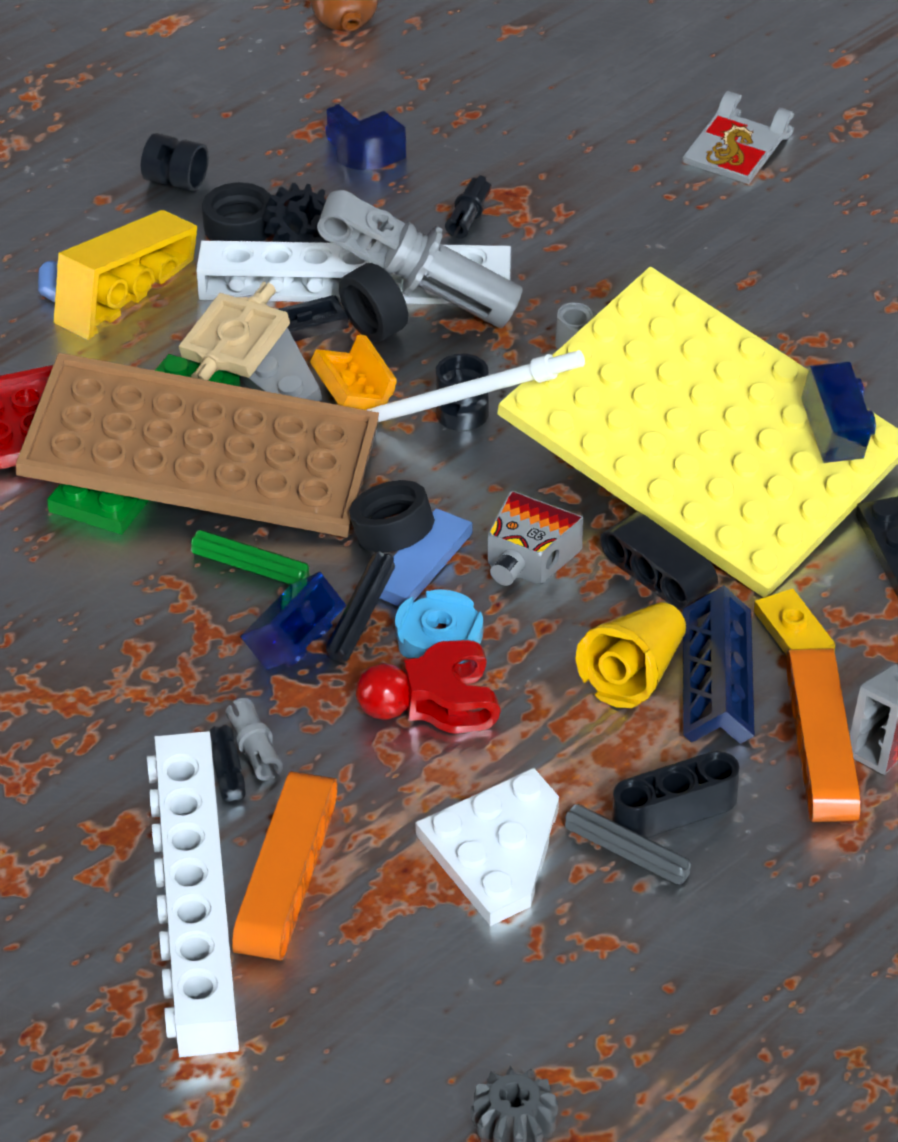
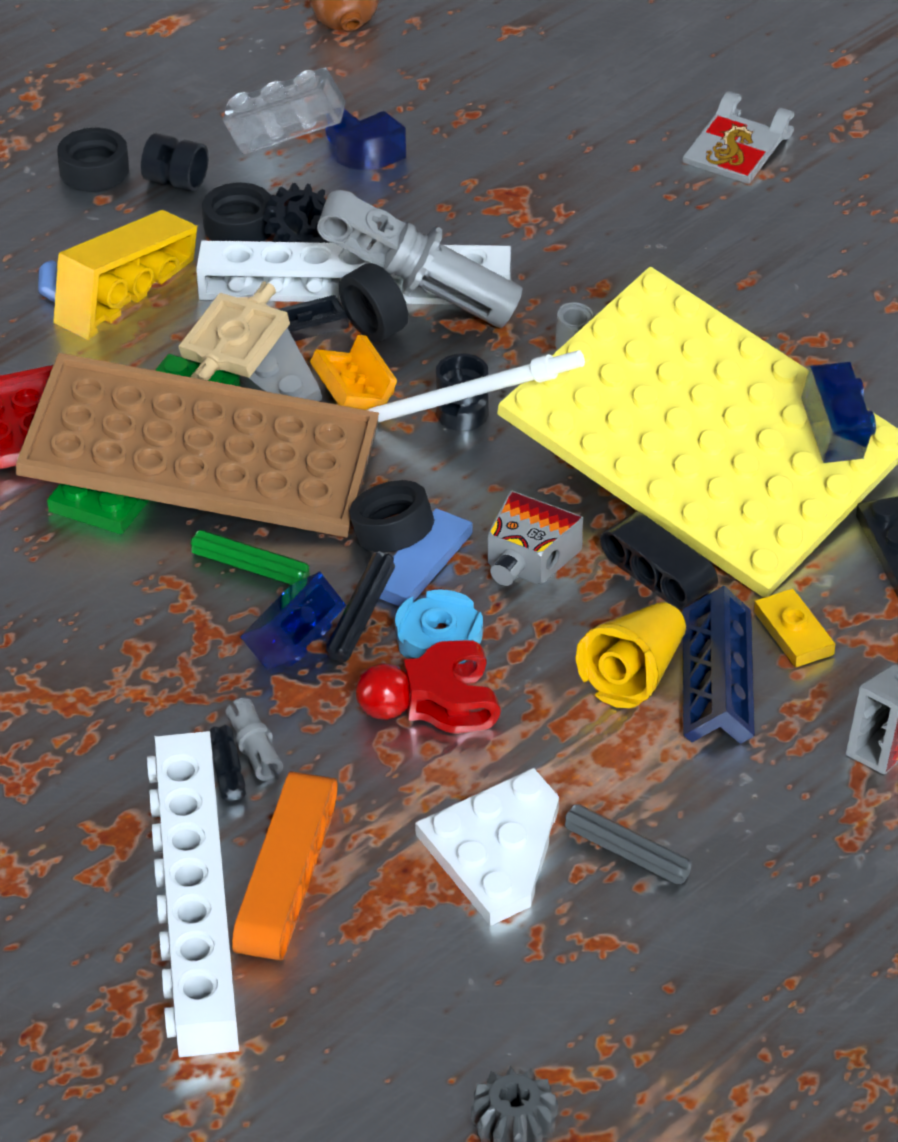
black axle [445,175,491,238] -> none
black beam [612,751,740,838] -> none
orange beam [786,648,860,823] -> none
none -> black tyre [57,127,129,191]
none -> clear brick [223,67,346,155]

